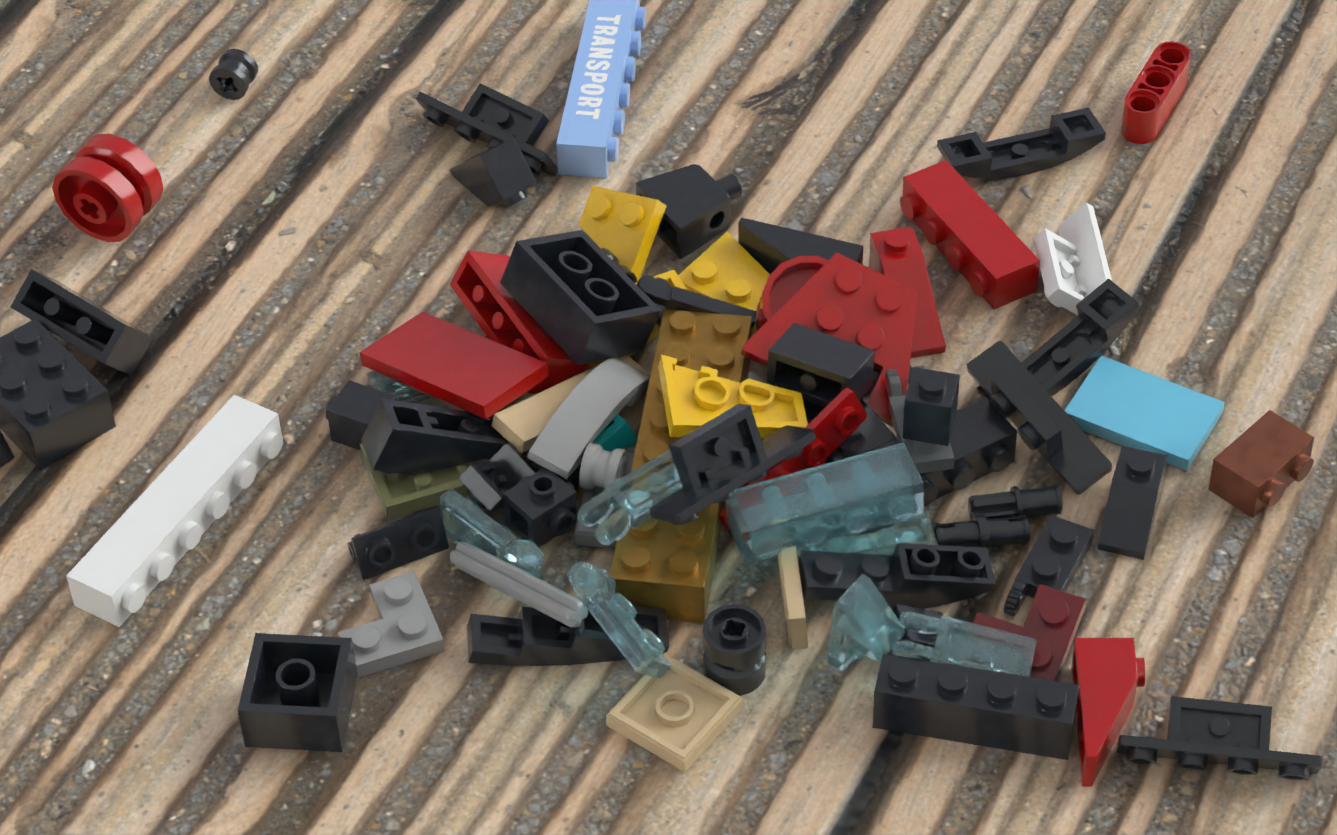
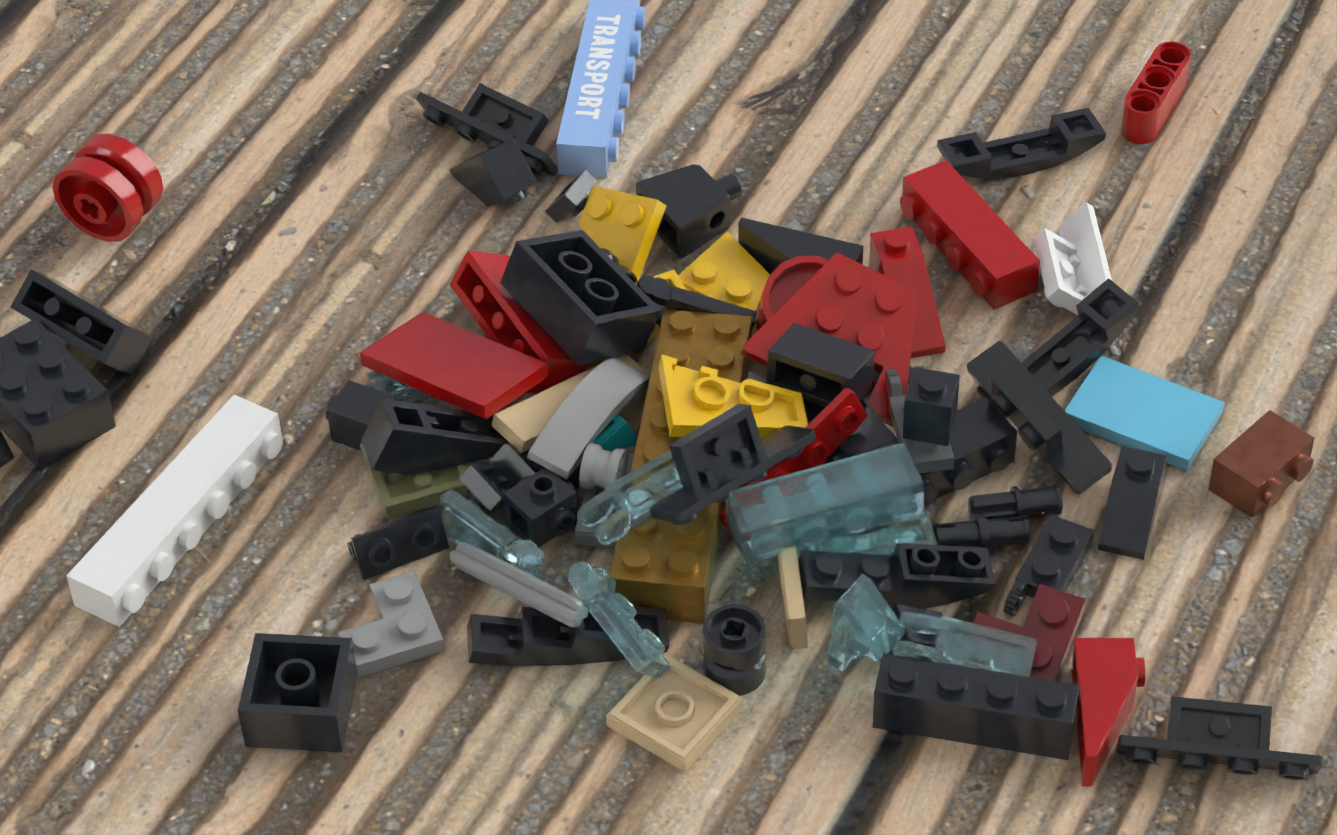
black wheel [209,49,258,100] -> none
none -> black plate [545,170,597,223]

